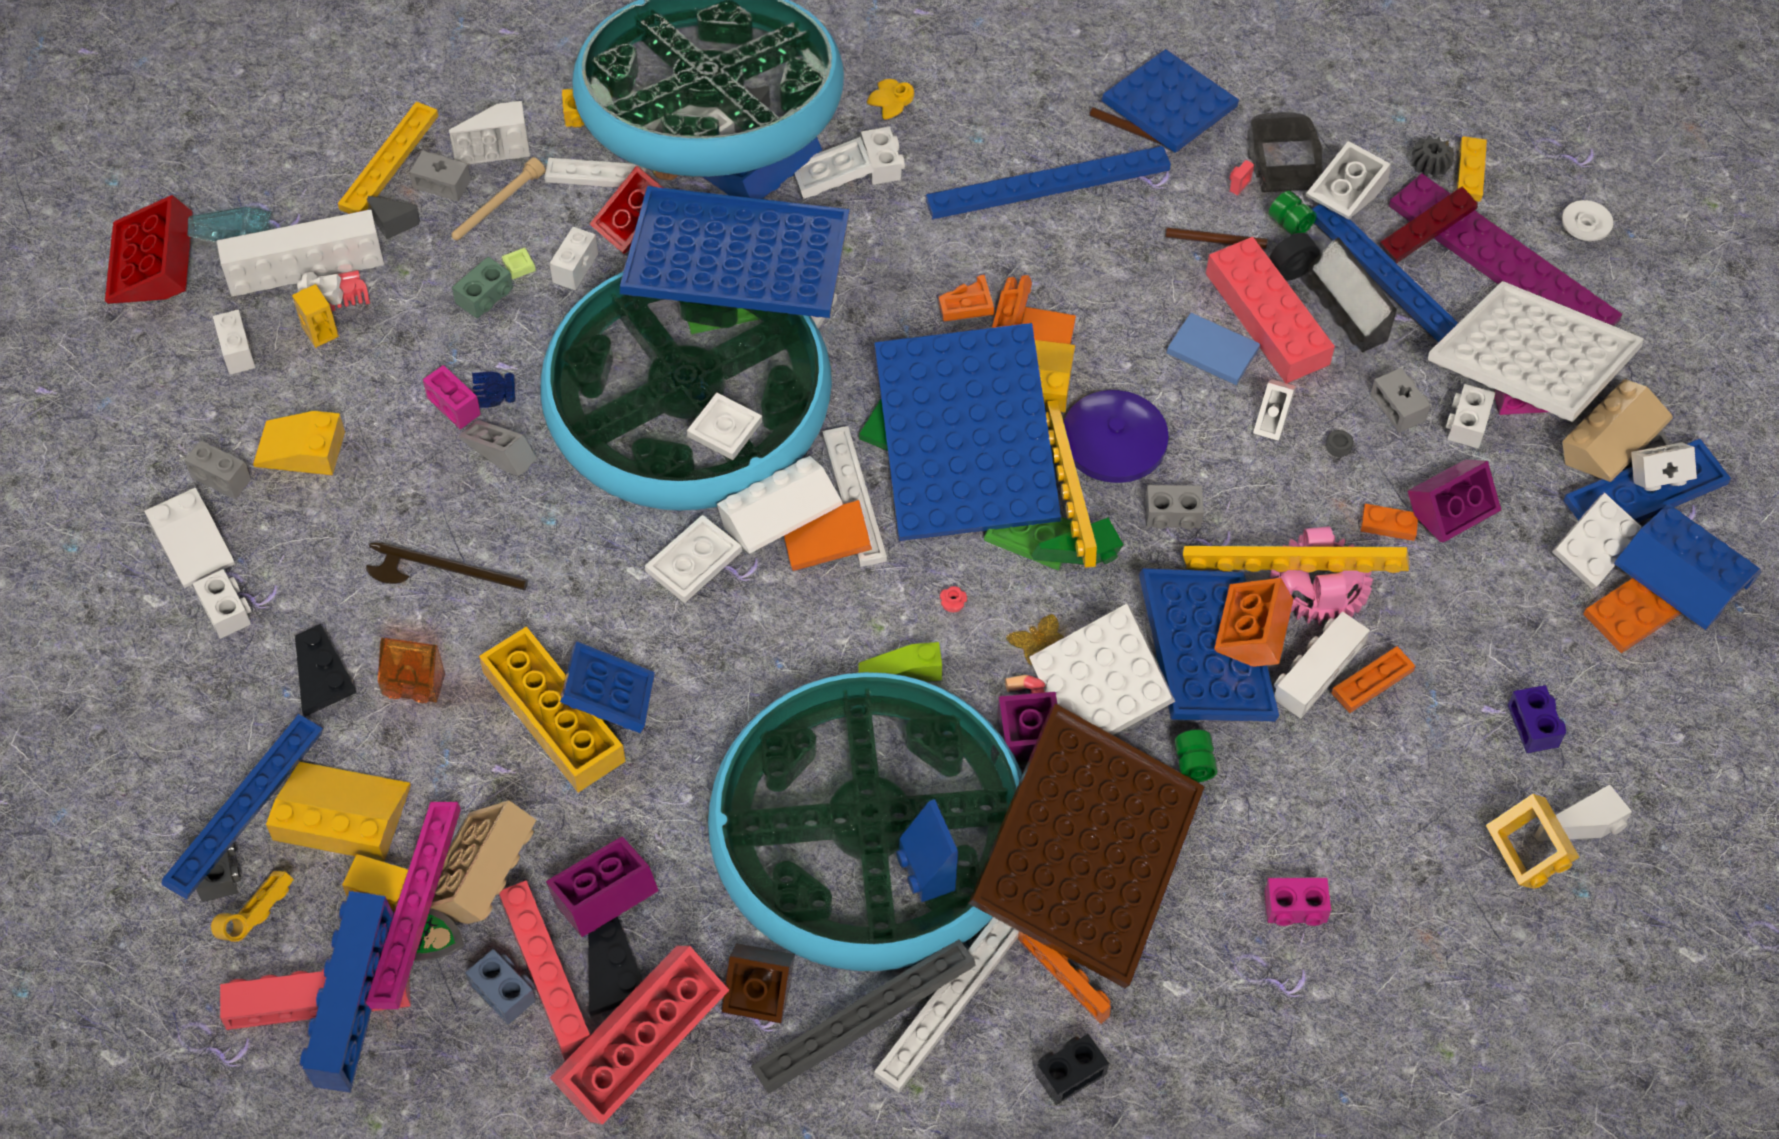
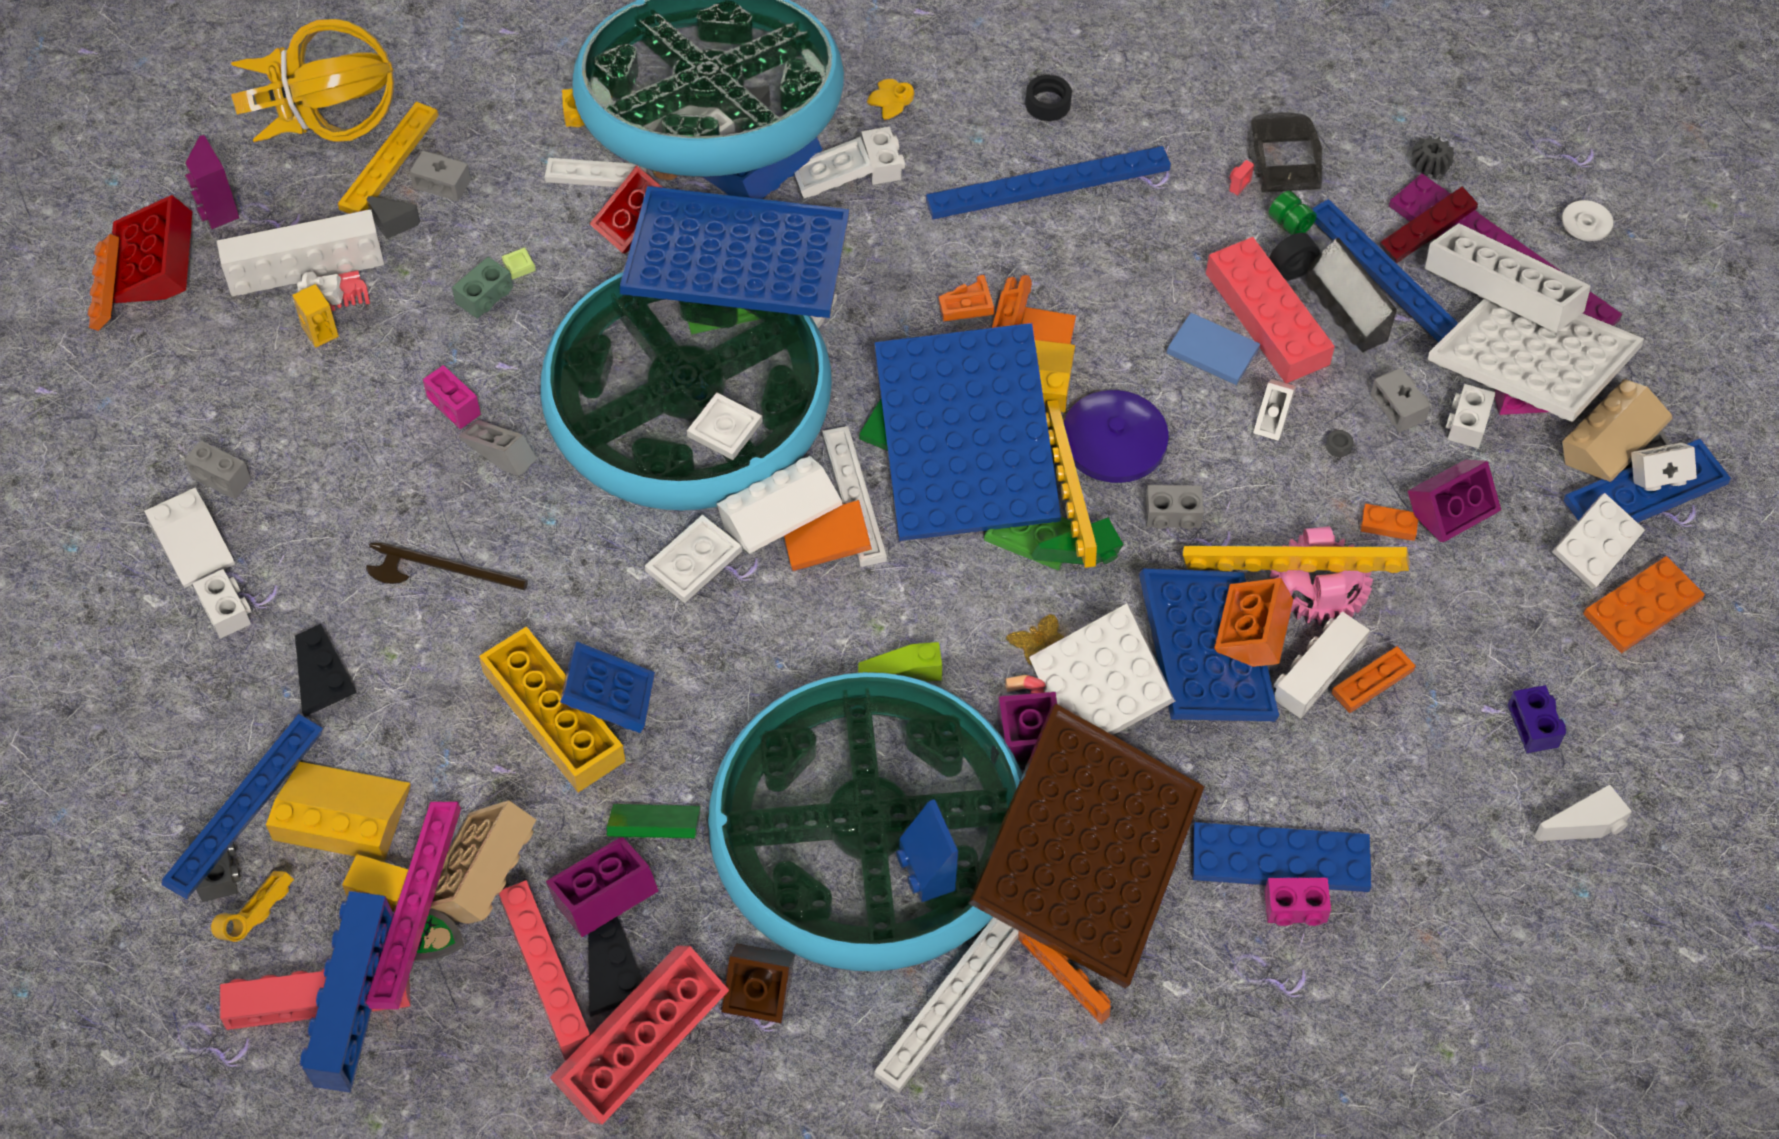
clear light blue slope [187,207,271,241] -> none
white brick [213,309,255,375] -> none
yellow slope [253,411,345,475] -> none
clear orange slope [378,638,445,703] -> none
white slope [449,101,530,165] -> none
tan piece [451,157,546,240] -> none
sand blue brick [465,949,536,1025] -> none
clear blue piece [472,371,516,408] -> none
white brick [550,227,598,291] -> none
dark grey plate [751,939,976,1094] -> none
coral plate [940,586,967,613] -> none
black brick [1035,1034,1109,1105] -> none
reddish brown bar [1089,107,1179,152] -> none
blue plate [1102,49,1239,153] -> none
reddish brown bar [1166,227,1267,249] -> none
green wheel [1175,730,1218,783] -> none
white slope [1306,141,1391,220] -> none
yellow plate [1457,136,1487,202] -> none
yellow window [1486,794,1579,889] -> none
blue slope [1614,504,1762,630] -> none
none -> orange plate [88,234,119,331]
none -> magenta slope [185,135,240,230]
none -> yellow piece [231,19,395,142]
none -> green tile [607,804,700,839]
none -> black tyre [1025,74,1072,121]
none -> blue plate [1193,822,1371,892]
none -> white brick [1425,223,1591,333]

